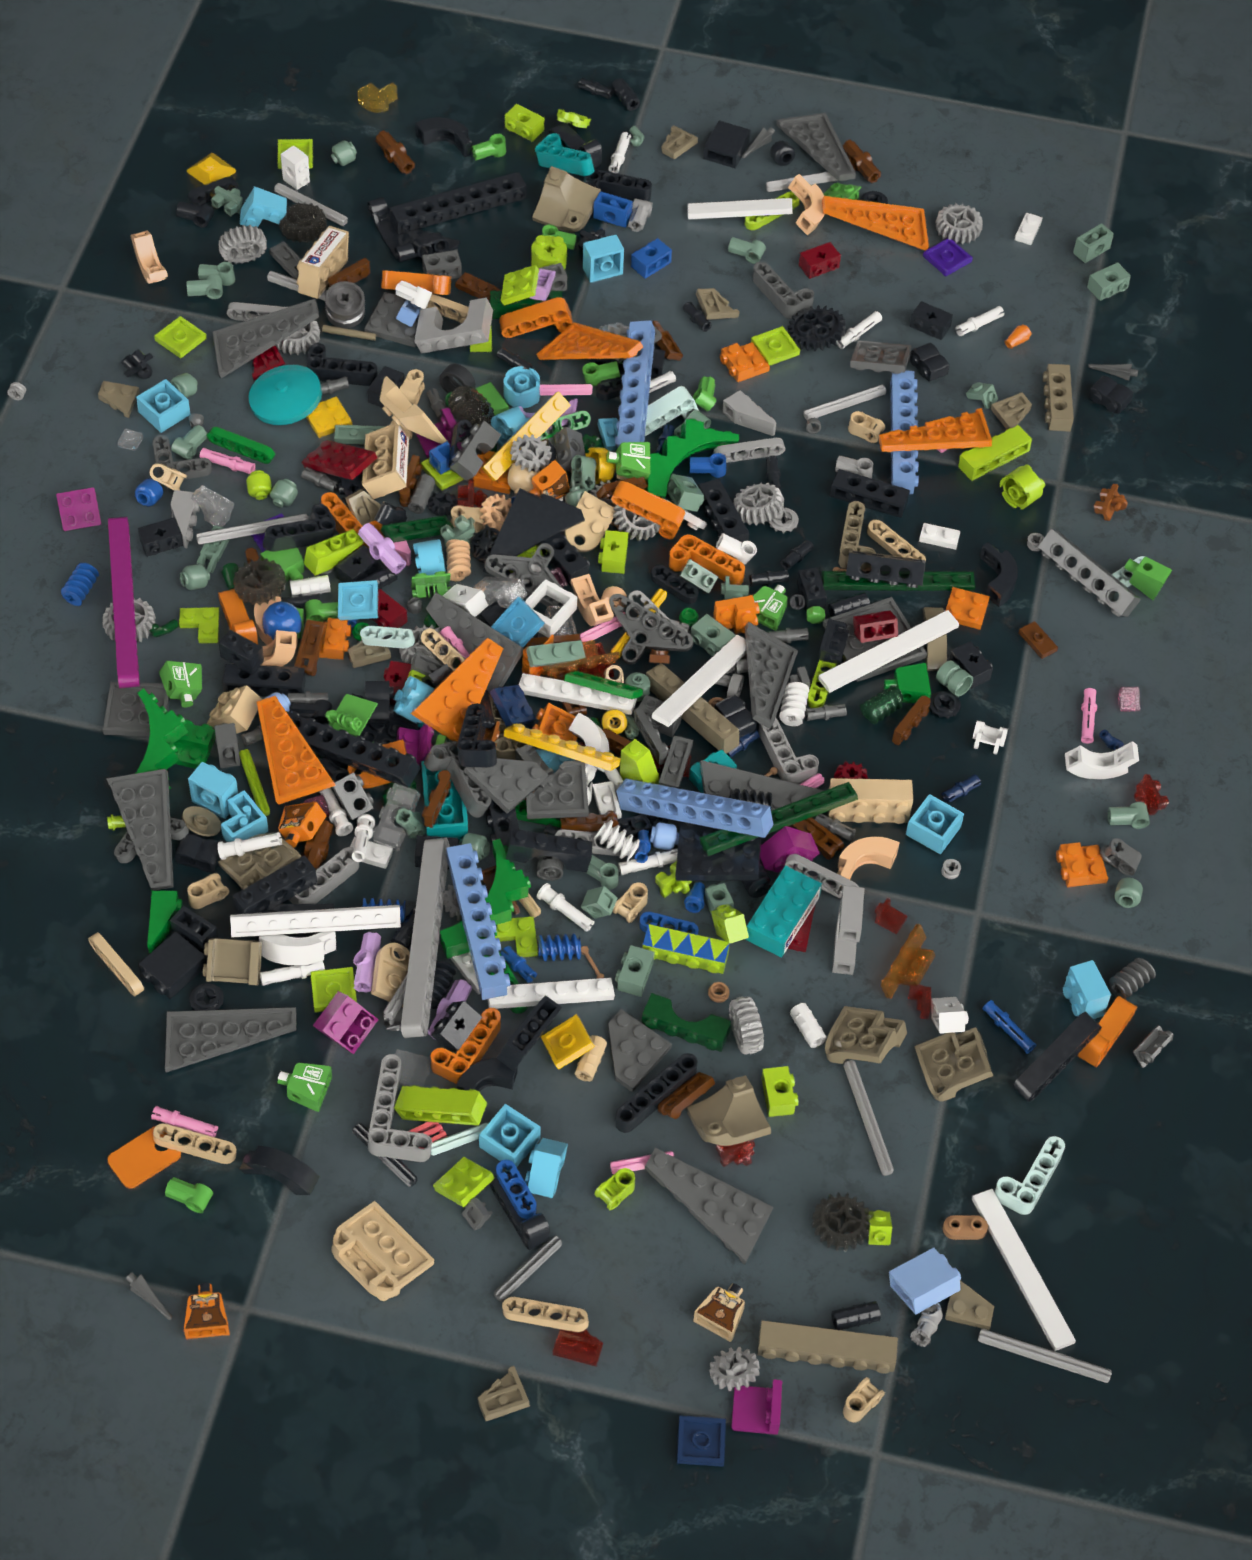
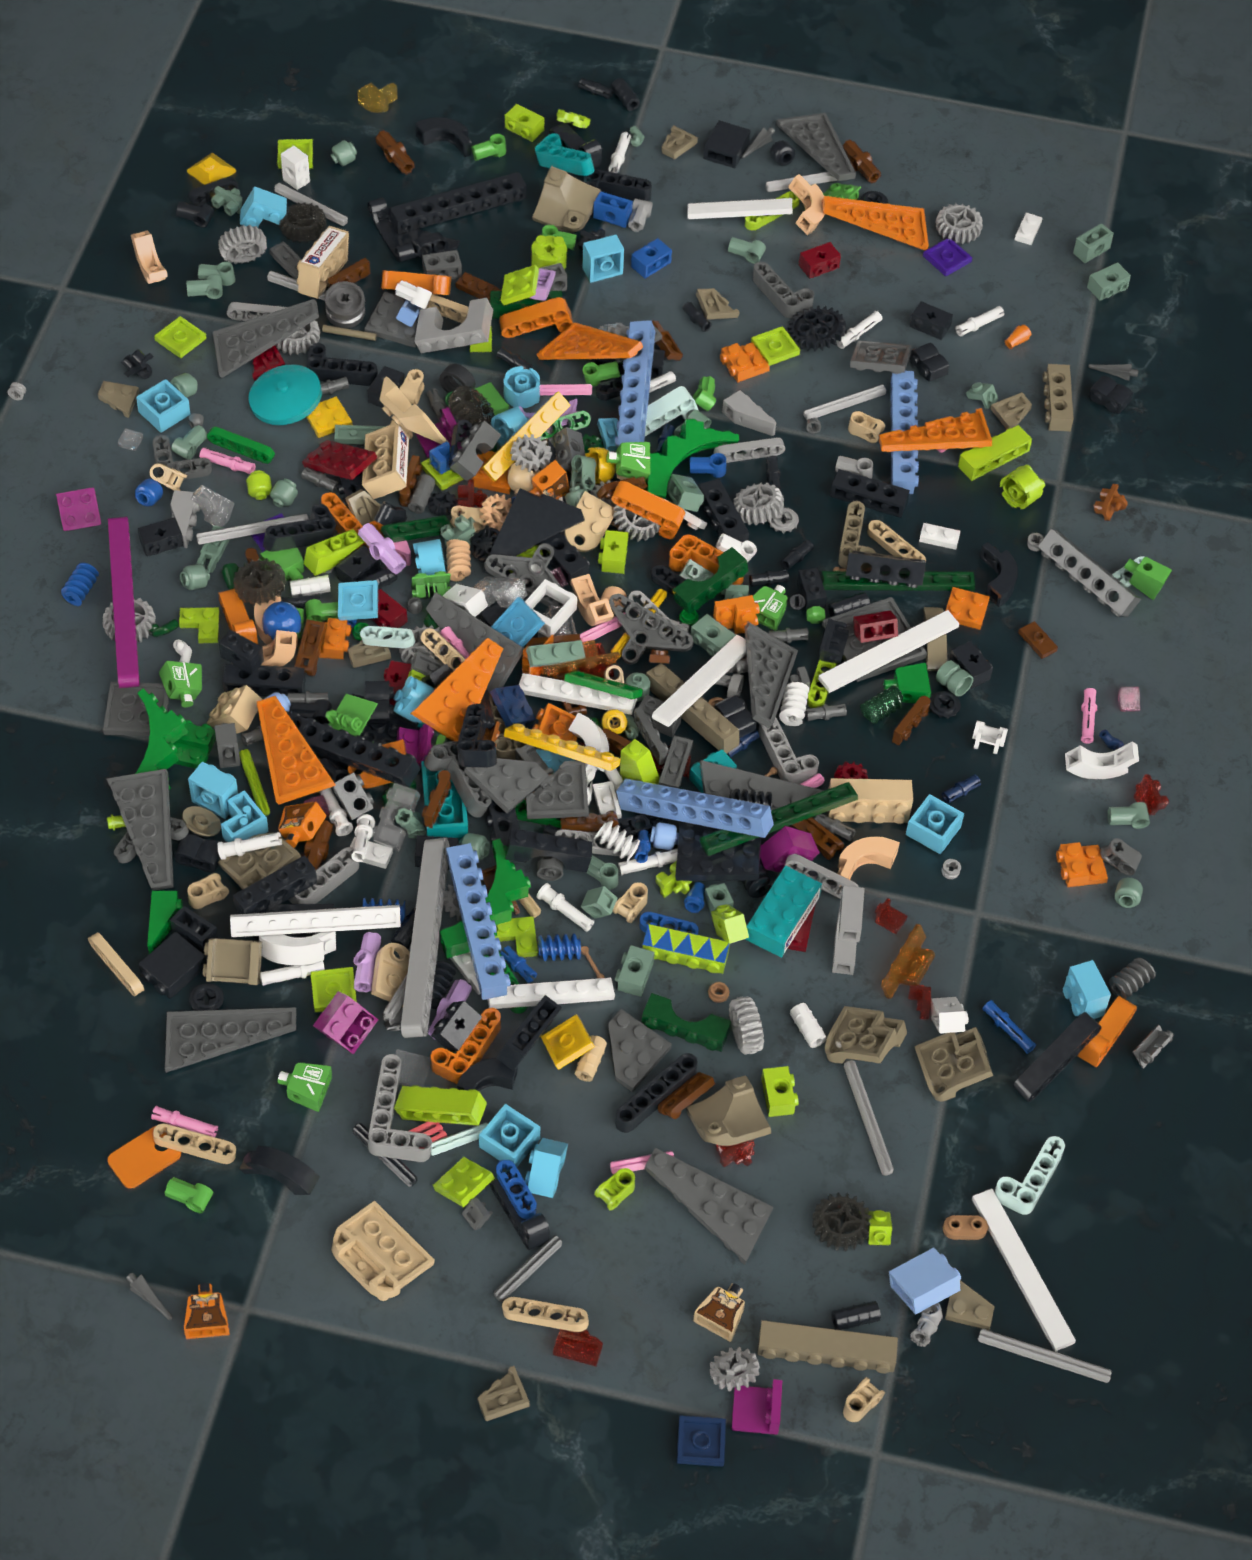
none -> white arm [173,639,192,663]
none -> dark green arch [673,547,749,614]

